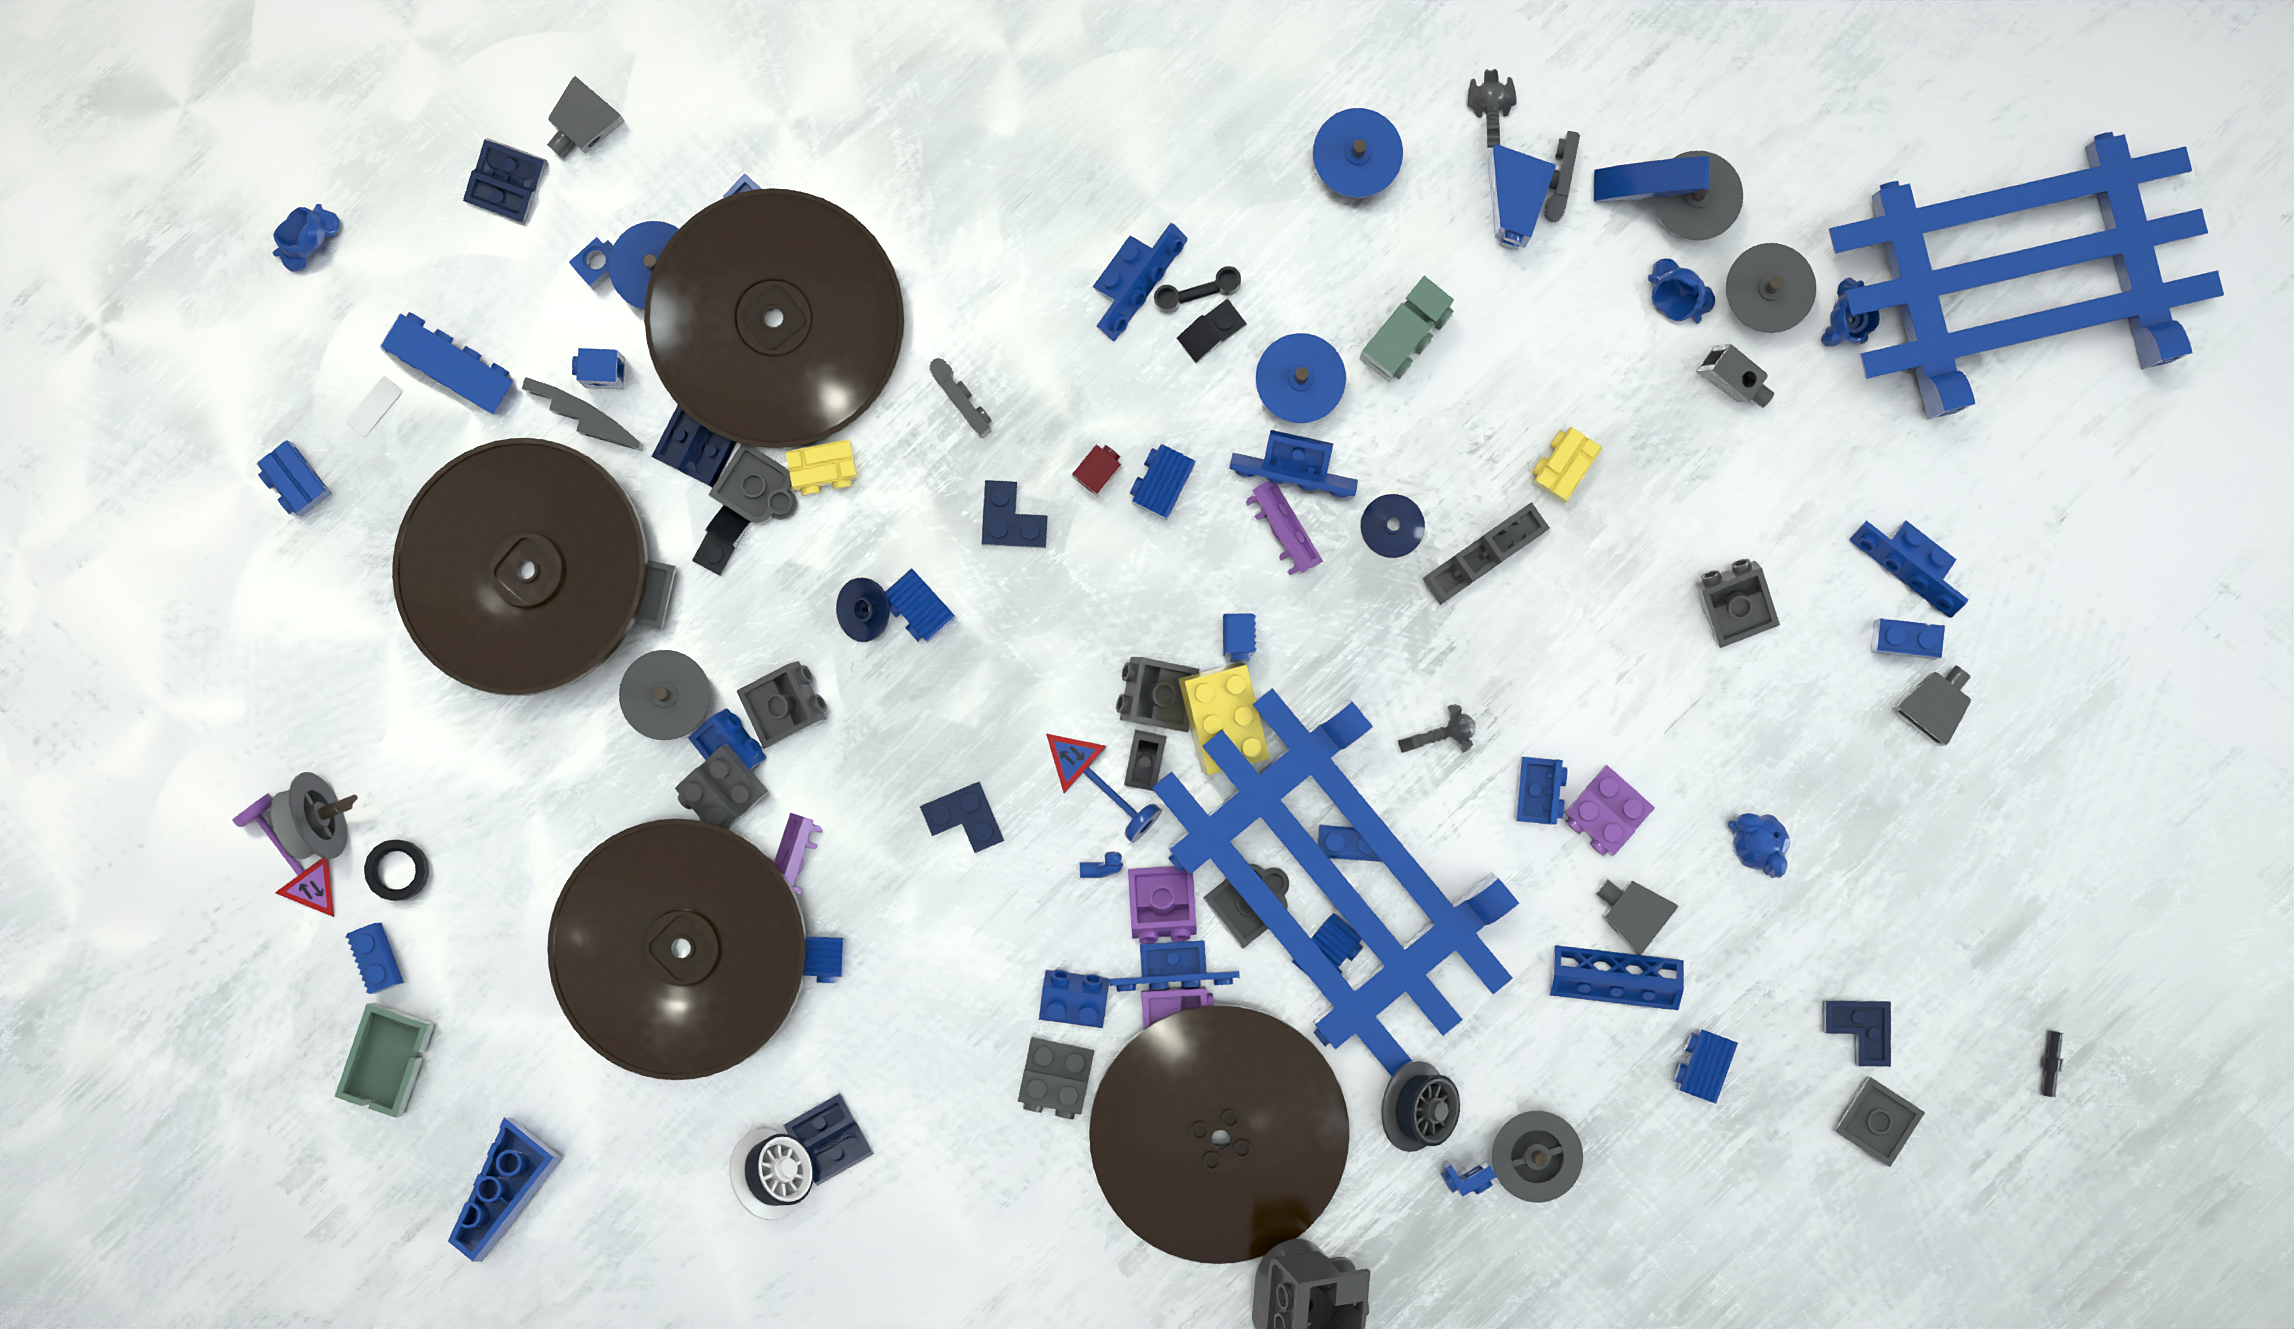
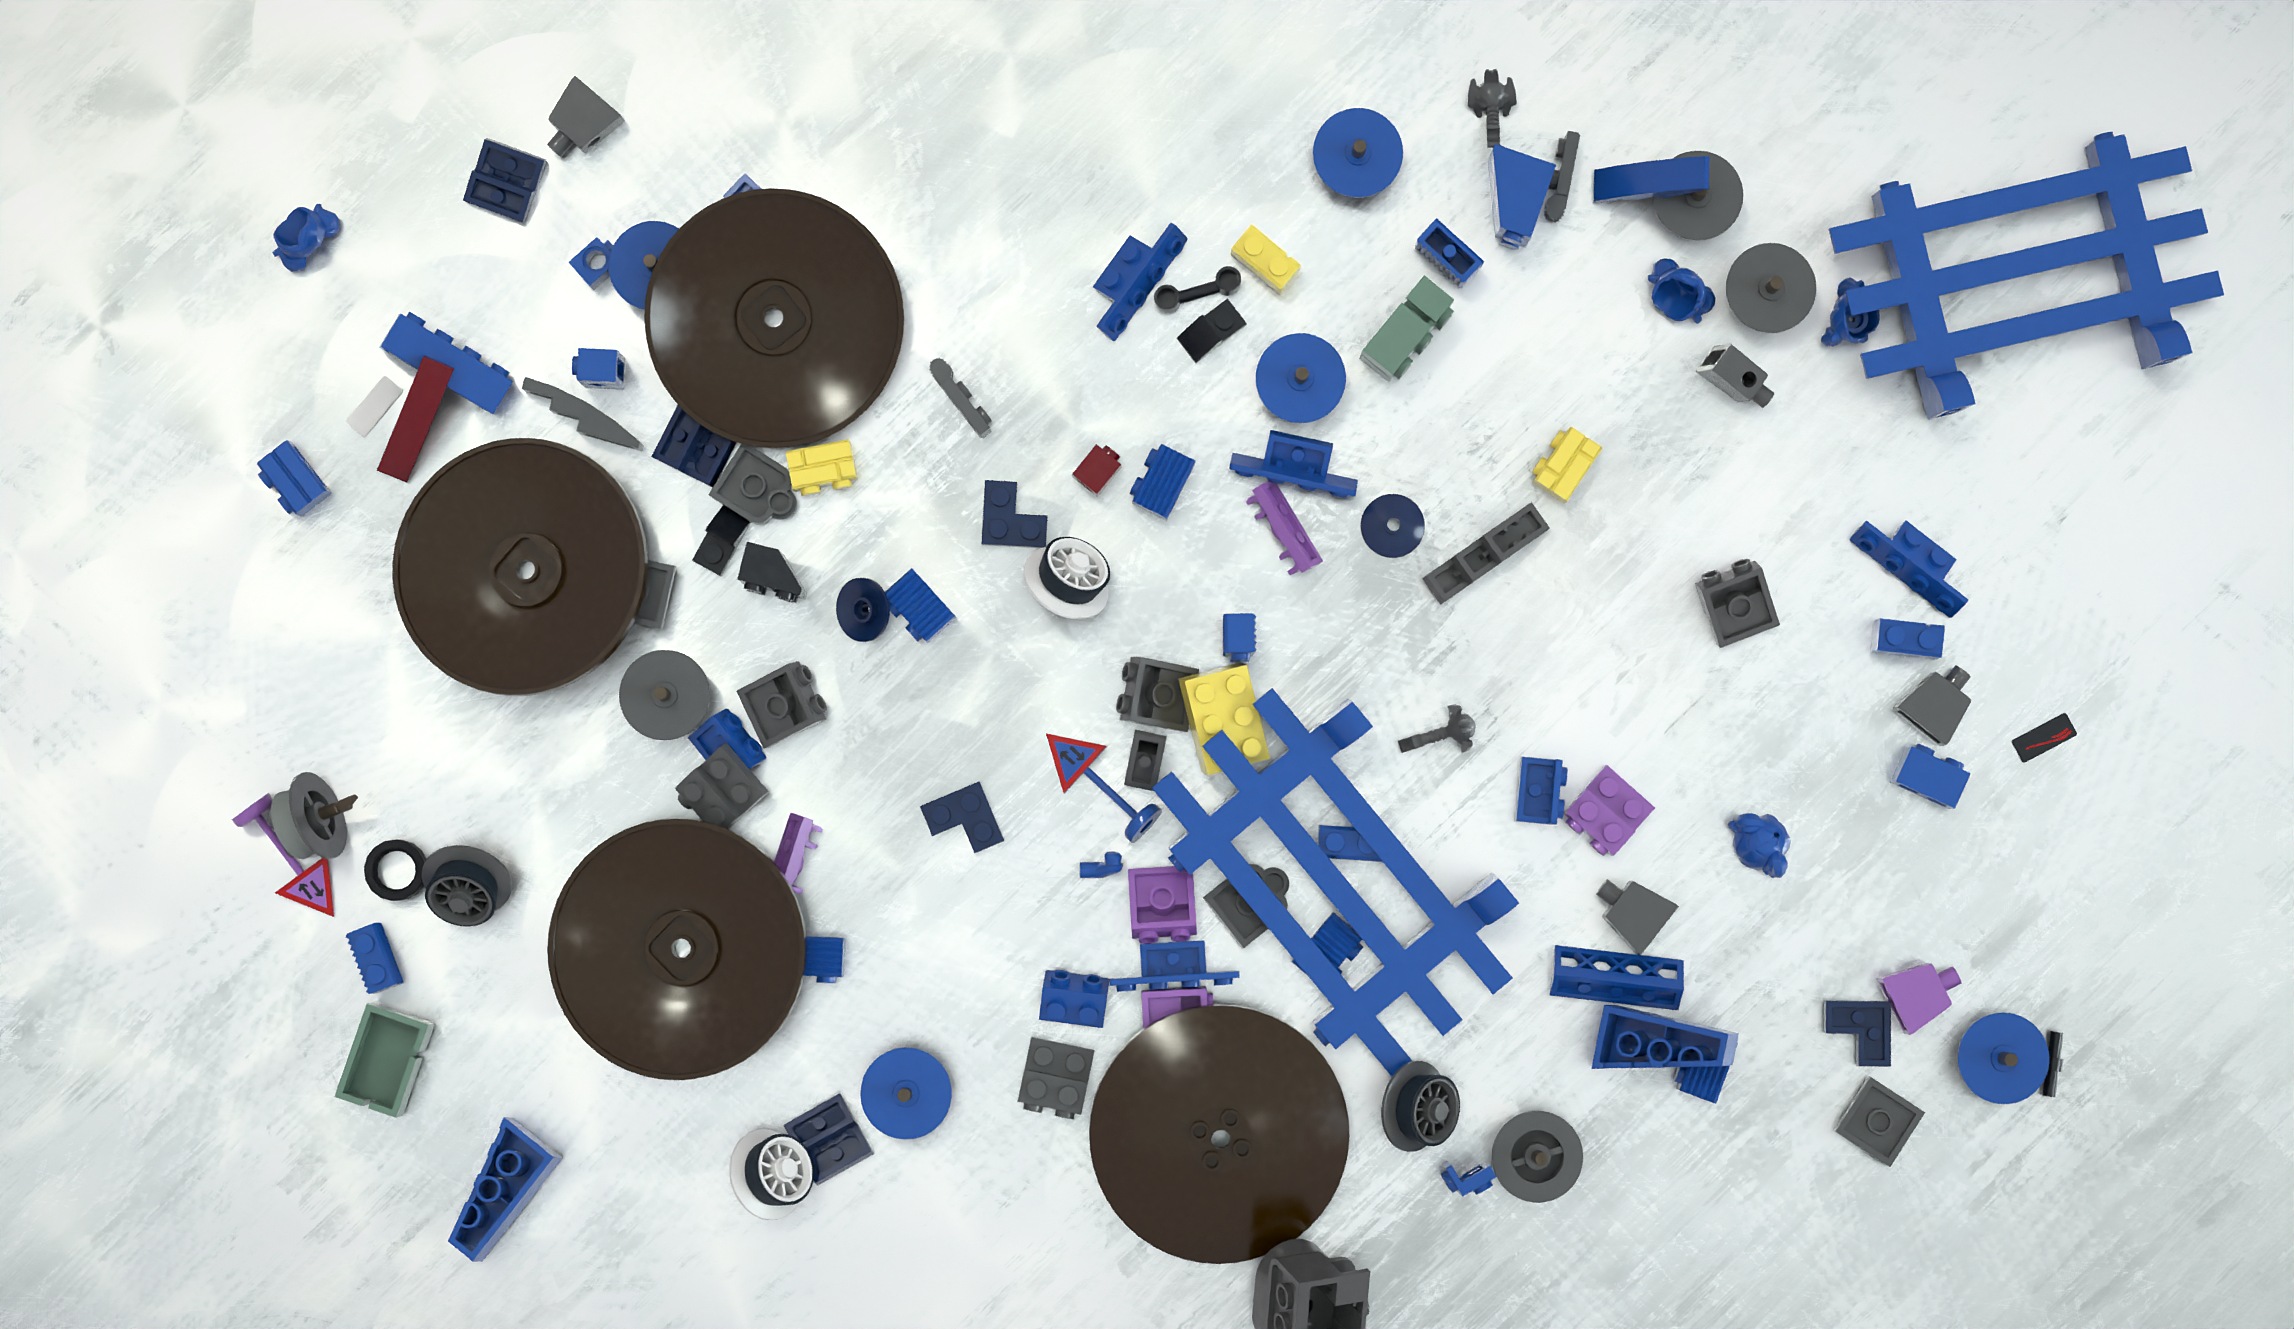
none -> dark red slope [377,355,454,483]
none -> dark grey piece [422,845,512,927]
none -> black slope [737,542,807,603]
none -> blue piece [860,1048,952,1139]
none -> white piece [1024,537,1110,620]
none -> light yellow brick [1230,224,1301,295]
none -> blue brick [1415,218,1484,288]
none -> blue wedge [1591,1005,1739,1069]
none -> medium lavender torso [1876,963,1962,1035]
none -> blue brick [1890,744,1971,809]
none -> blue piece [1957,1013,2049,1104]
none -> black sticker [2012,713,2077,763]

